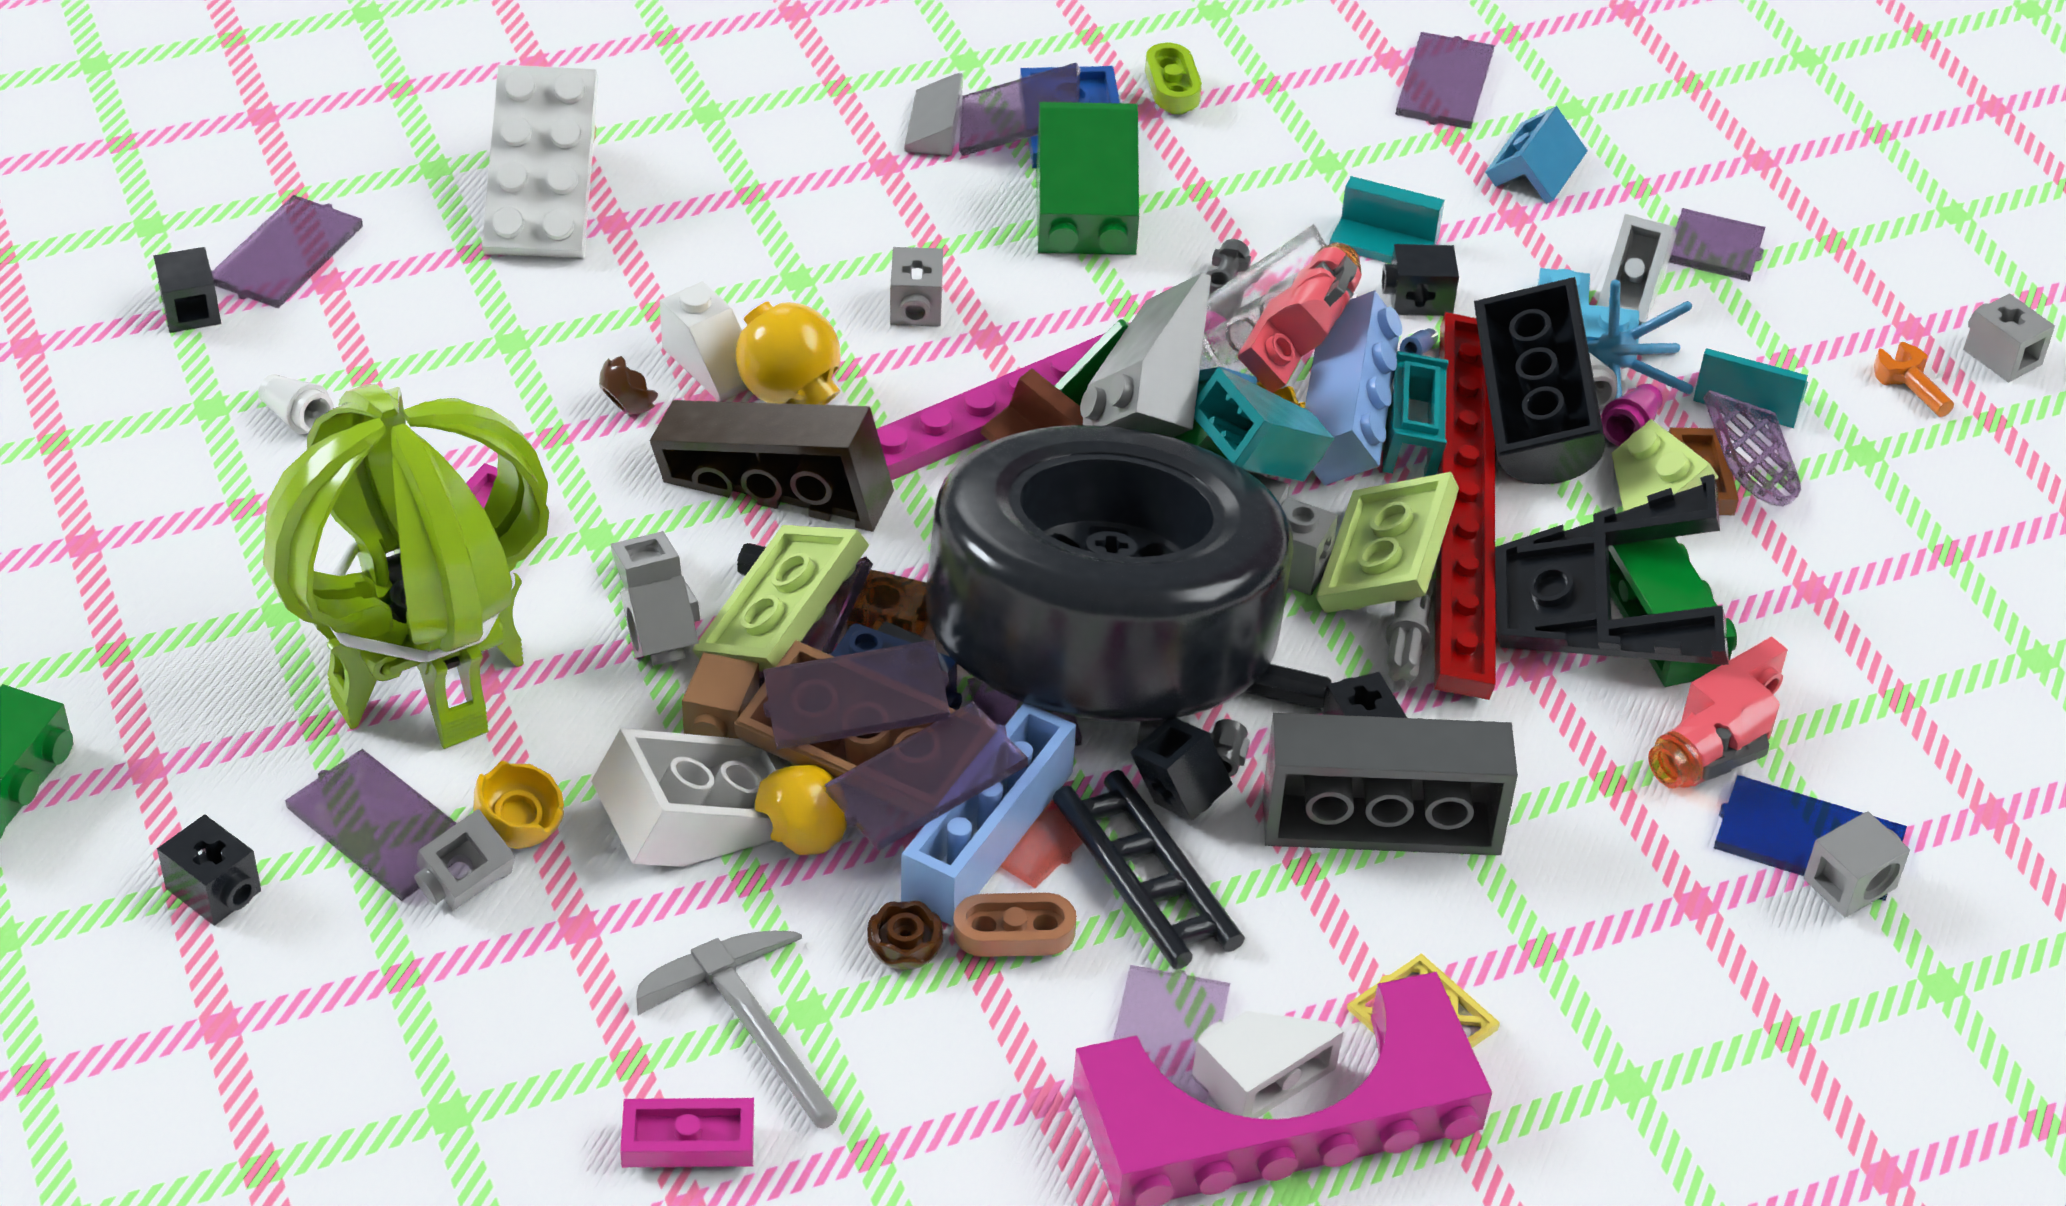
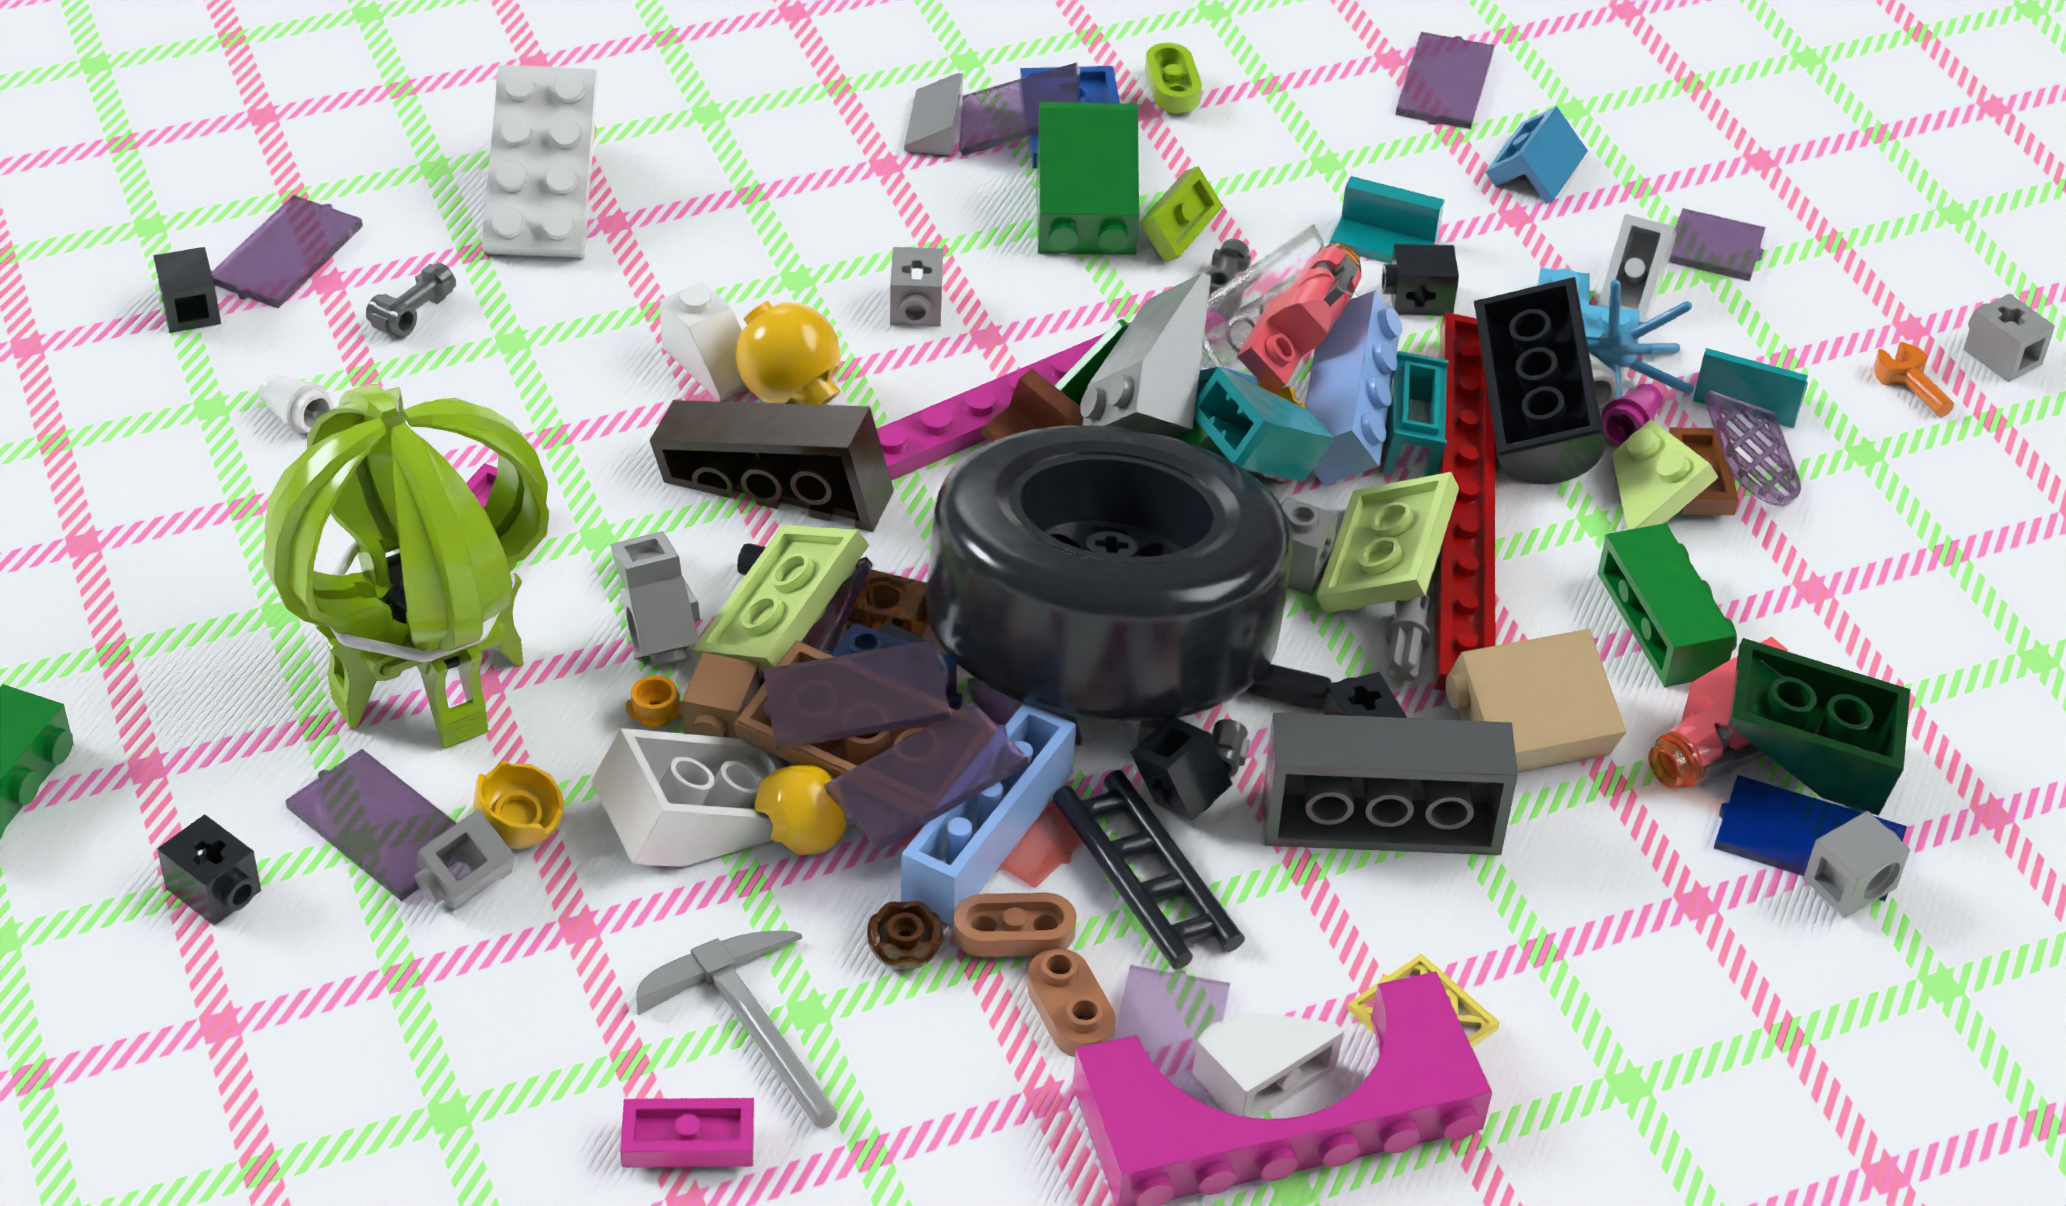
reddish brown plate [599,356,658,415] -> none
medium blue piece [1399,328,1438,355] -> none
black wing [1495,474,1729,665] -> none
none -> dark grey bar [366,262,457,337]
none -> light orange plate [626,675,682,729]
none -> nougat plate [1027,948,1116,1058]
none -> lime plate [1139,166,1223,263]
none -> tan brick [1446,628,1627,773]
none -> dark green slope [1728,638,1911,816]

